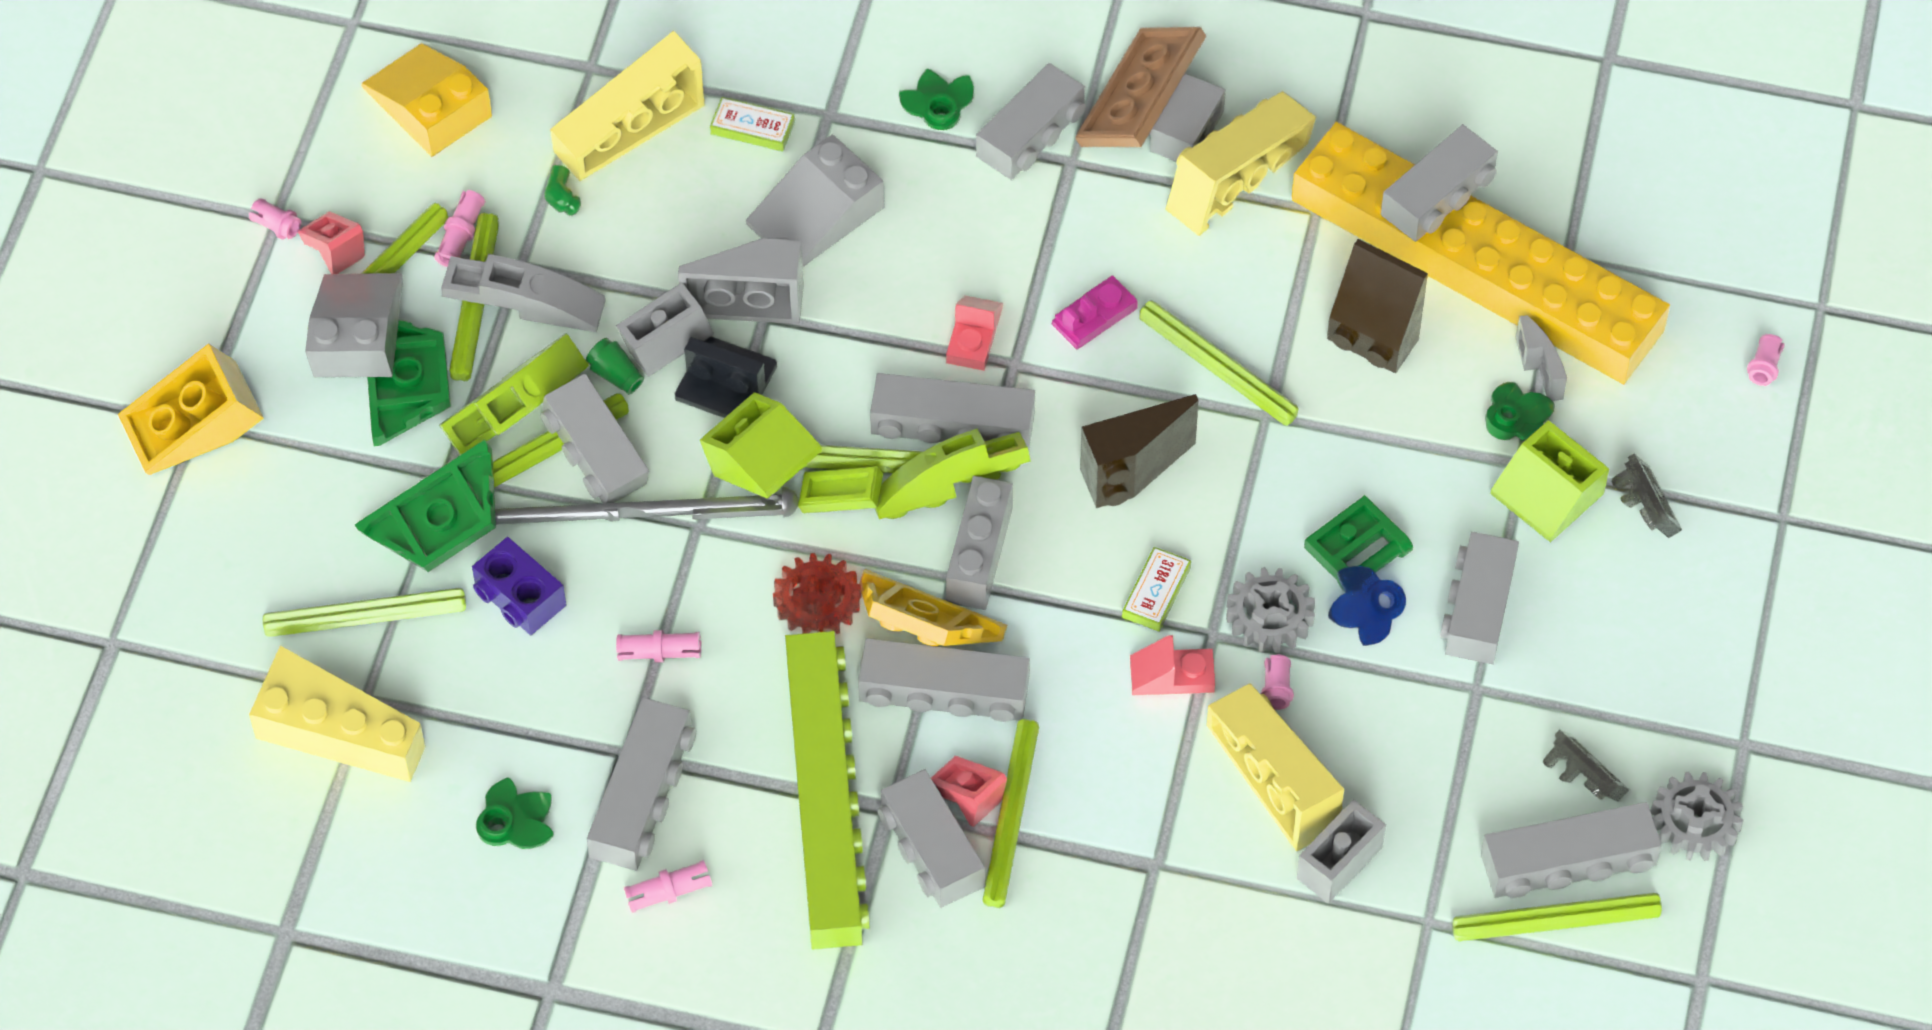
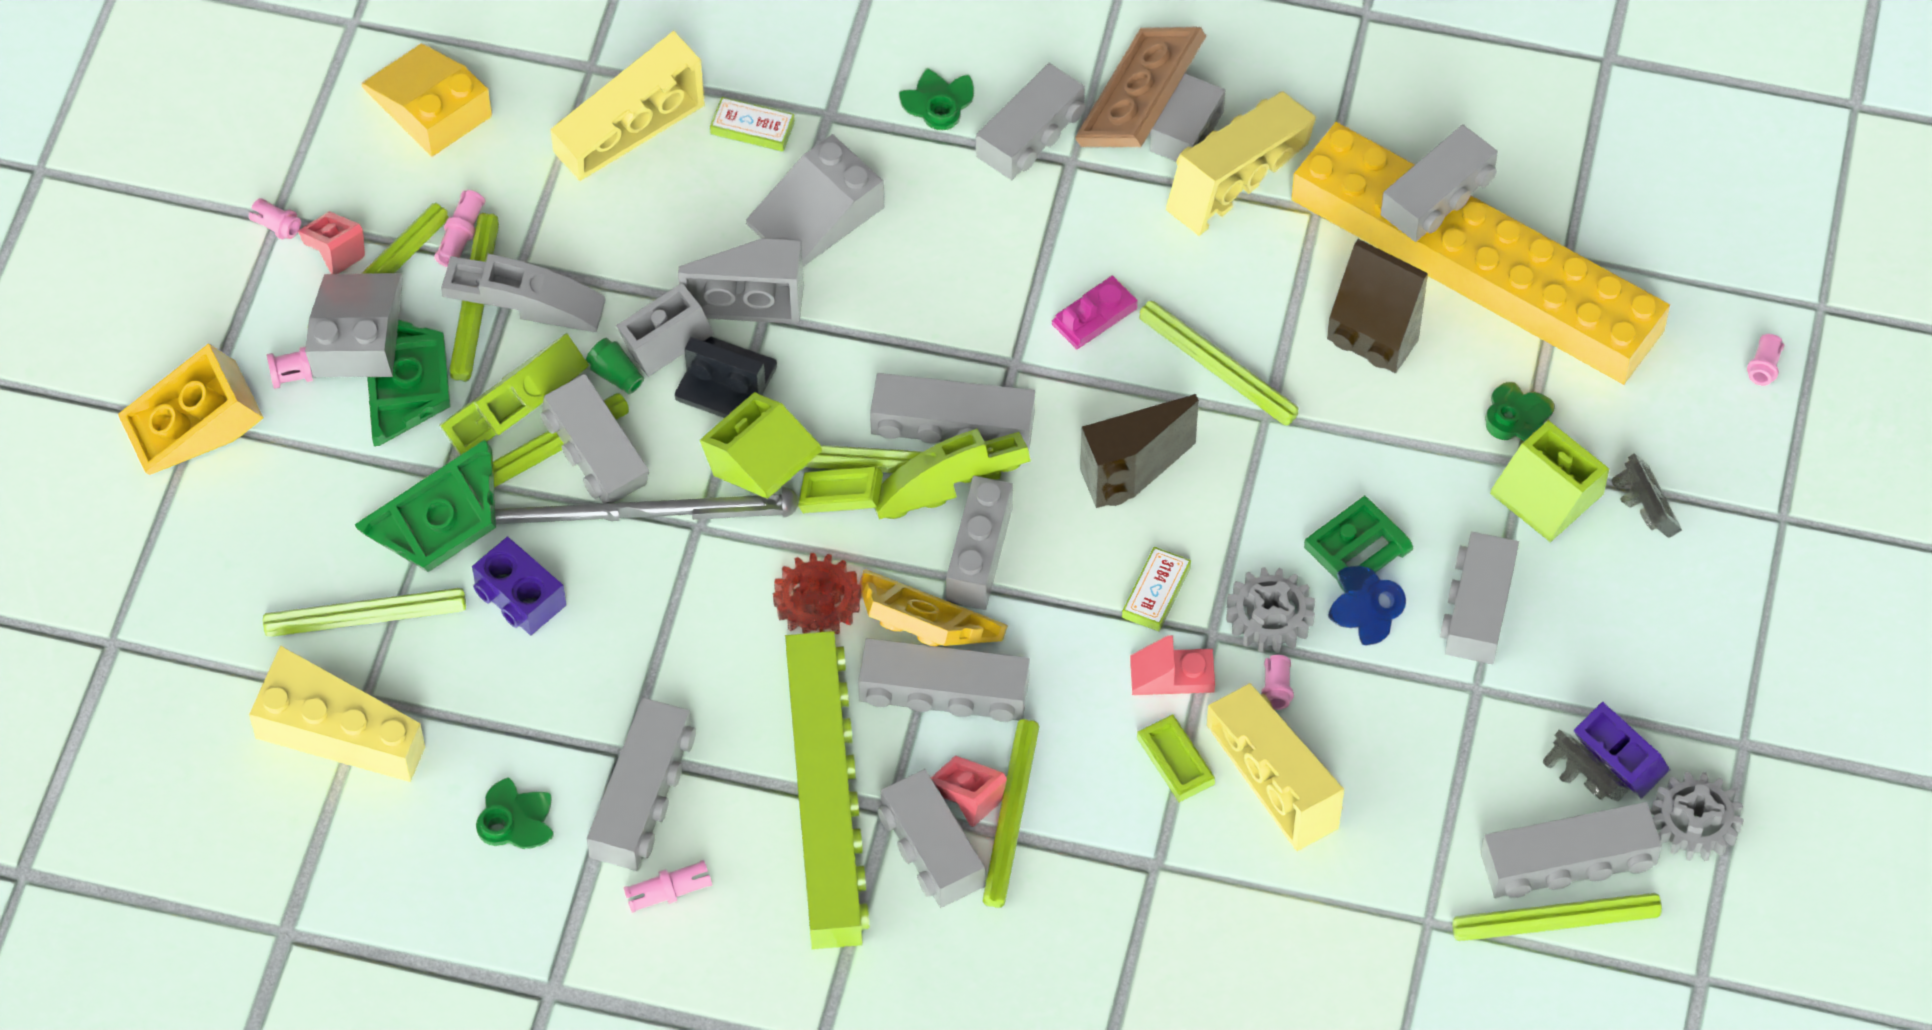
green arm [544,165,581,216] -> none
bright pink pin [616,630,702,663] -> none
coral slope [946,295,1003,371] -> none
light grey brick [1296,799,1386,904] -> none
light grey slope [1516,315,1567,401] -> none
none -> bright pink bush [267,346,313,389]
none -> lime tile [1137,714,1215,802]
none -> dark purple brick [1573,701,1670,799]

